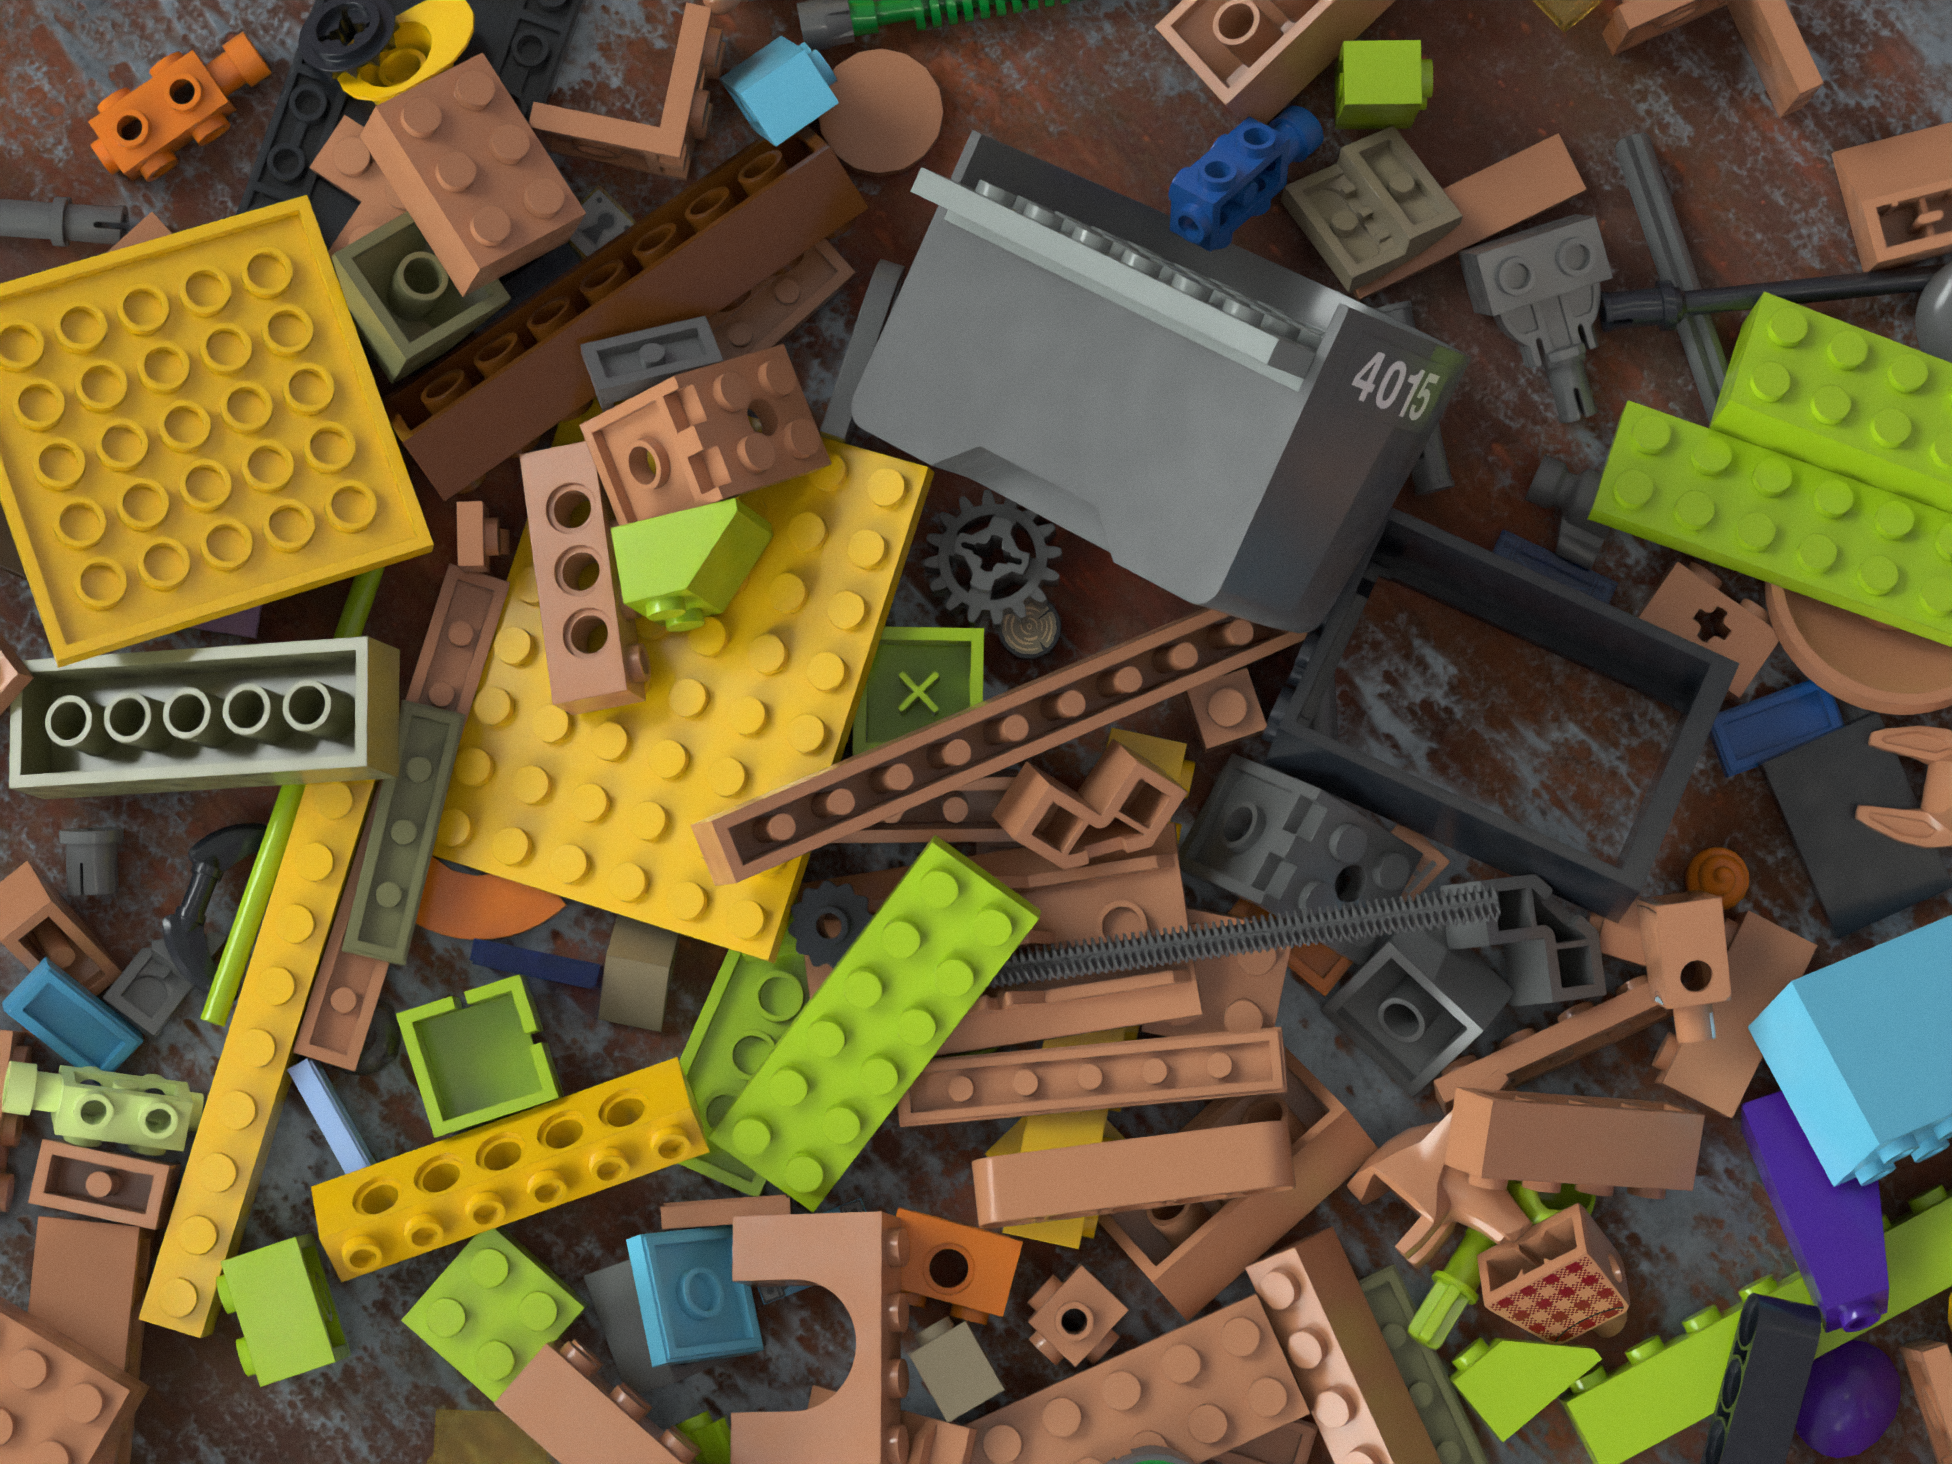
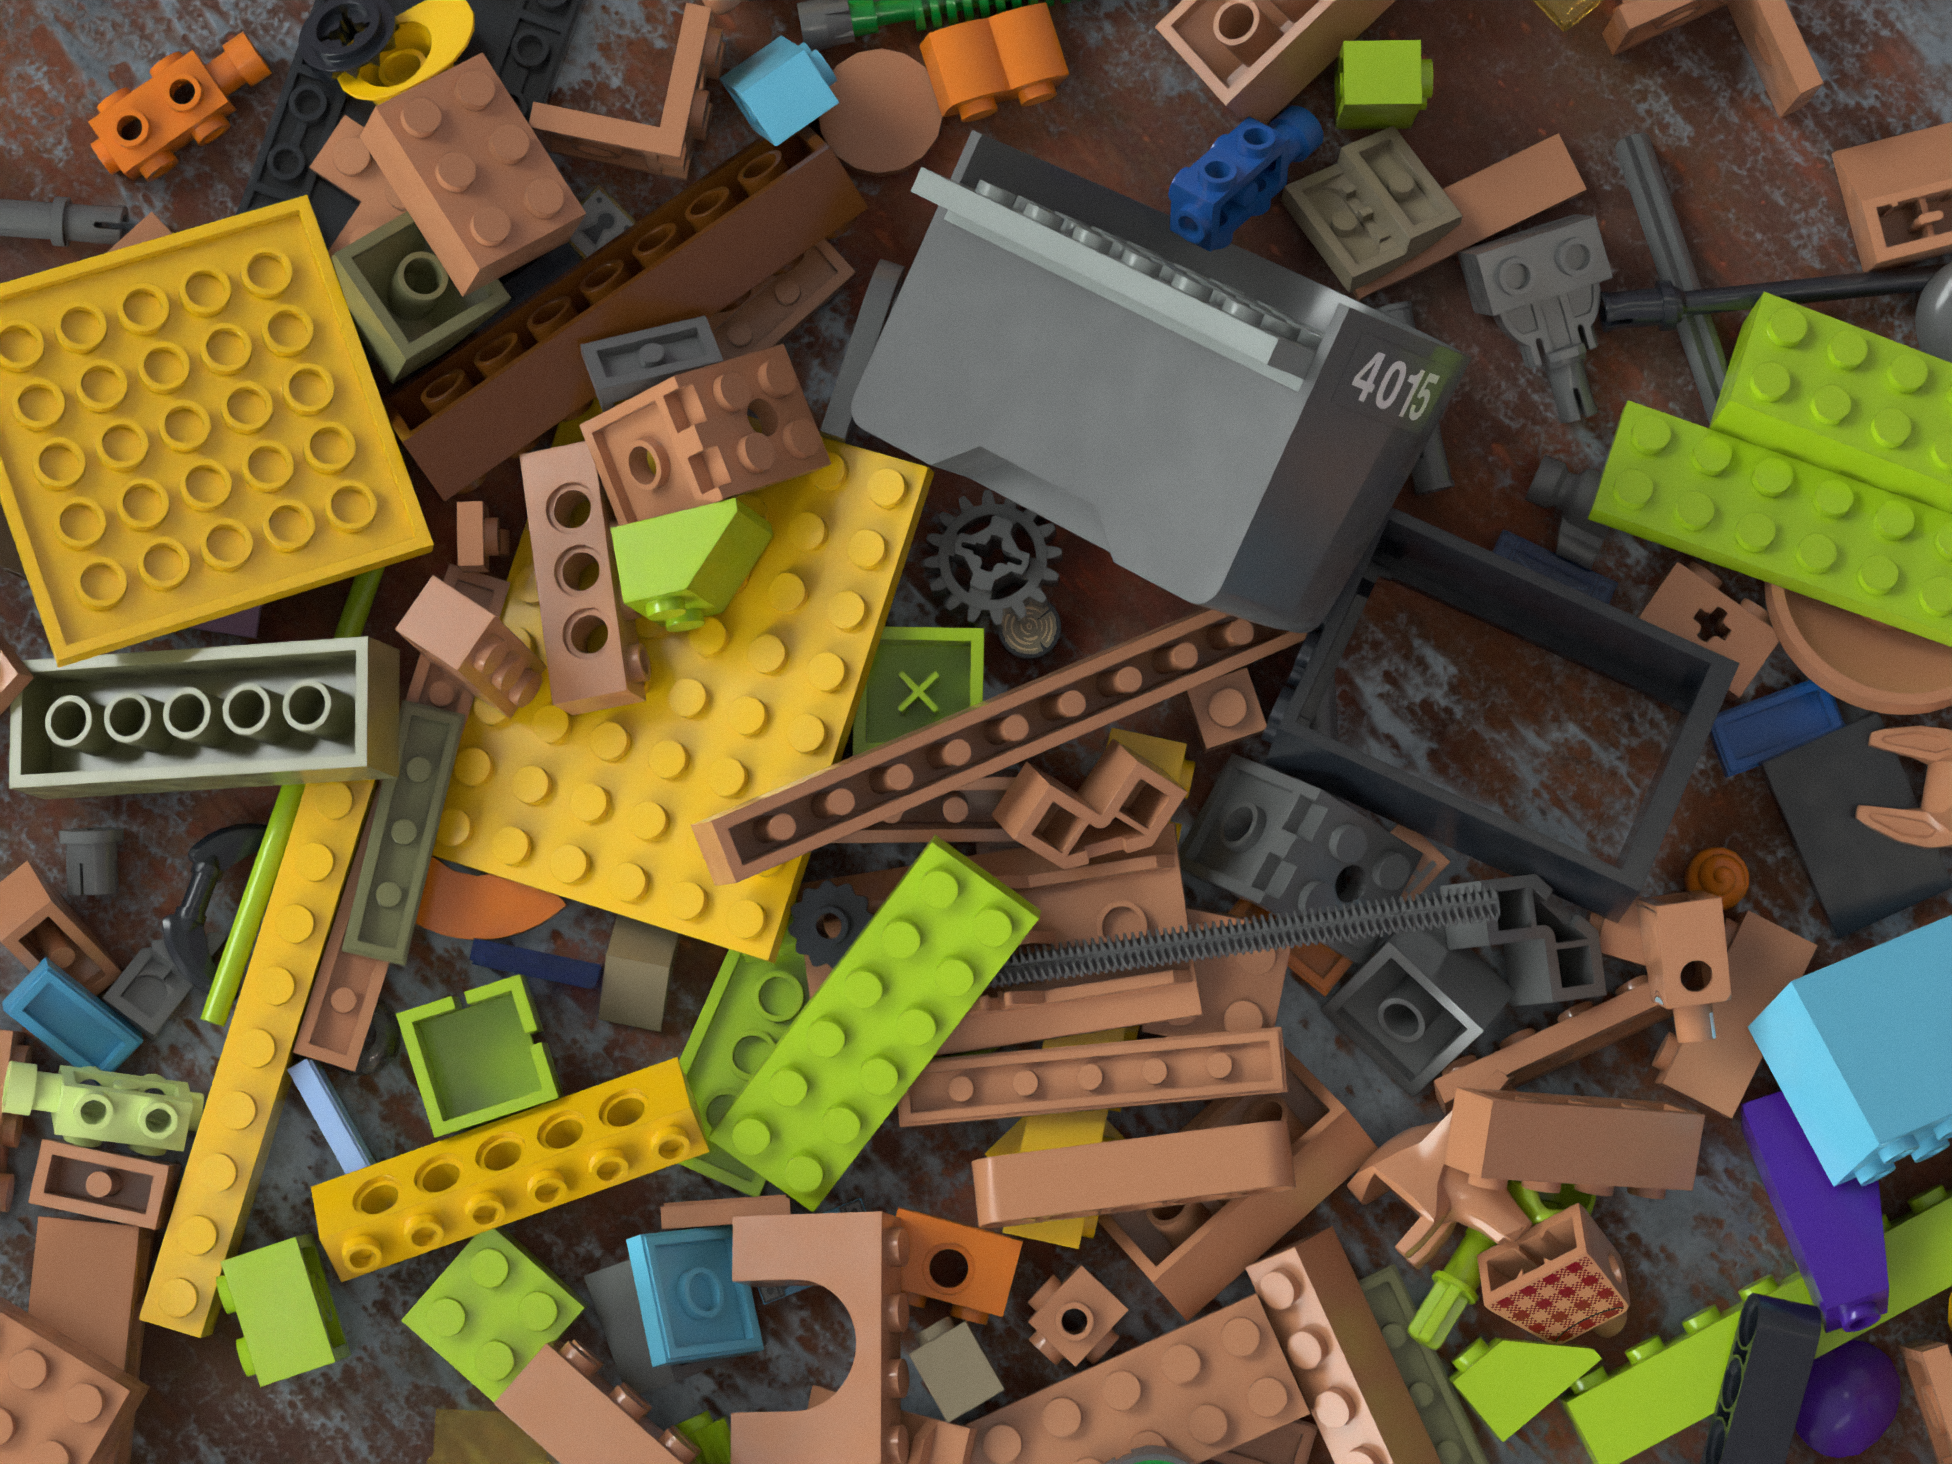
none -> nougat brick [395,575,547,719]
none -> orange brick [919,3,1069,122]

